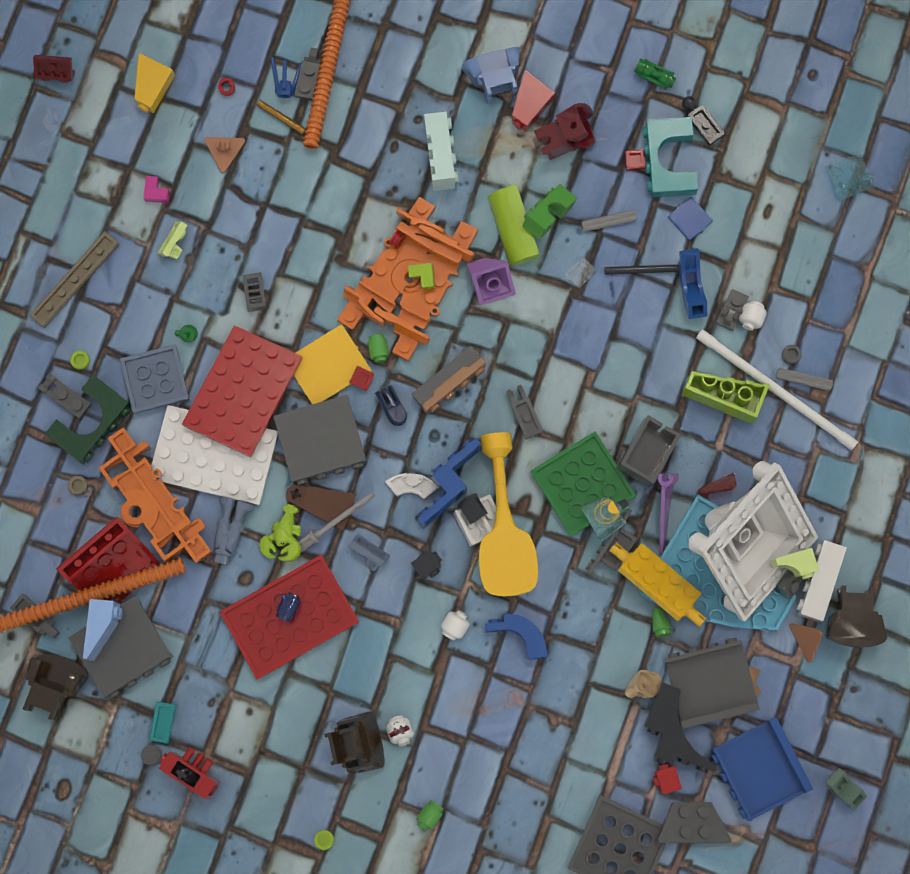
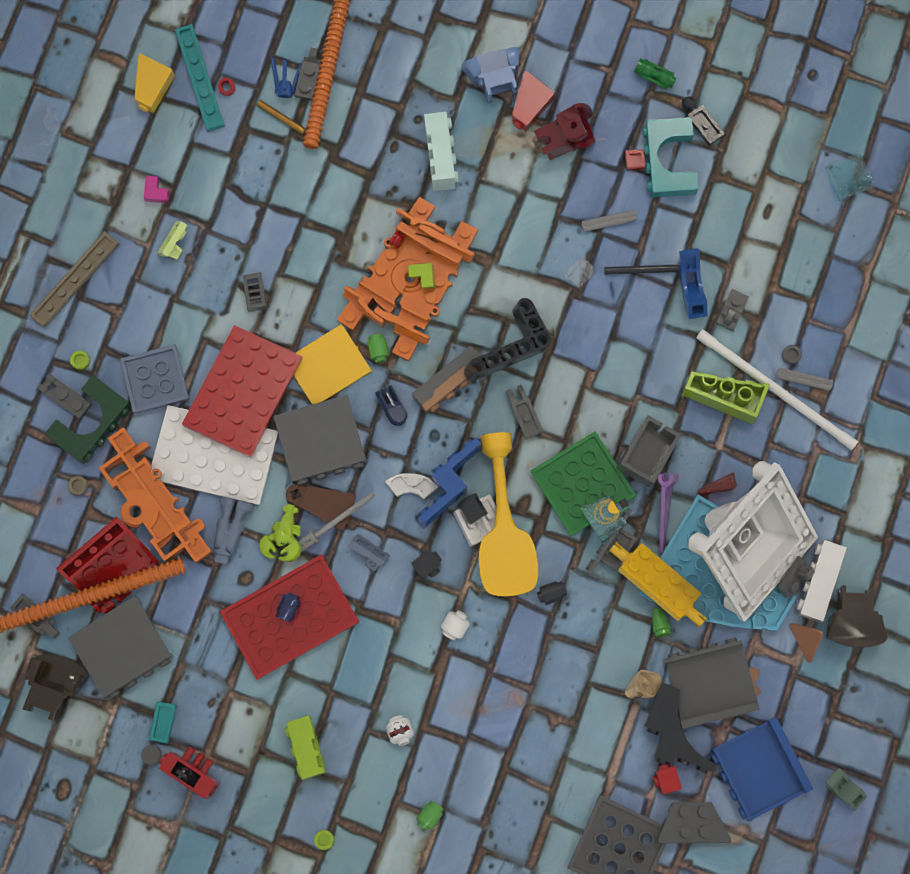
dark red bracket [33,55,75,83] -> none
light blue slope [83,599,123,661] -> none
green piece [175,324,198,342] -> none
nougat piece [204,137,245,173] -> none
dark brown piece [324,711,385,773] -> none
red tile [349,366,374,391] -> none
medium lavender slope [467,258,516,306] -> none
blue arch [485,614,547,660] -> none
lime brick [488,184,539,267] -> none
bright green arch [522,184,577,240] -> none
blue piece [668,197,713,241] -> none
white head [739,301,767,331] -> none
yellowish green arch [770,548,819,579] -> none
none -> teal tile [175,24,225,132]
none -> lime wedge [284,715,327,780]
none -> black beam [464,298,551,381]
none -> black brick [537,581,567,605]

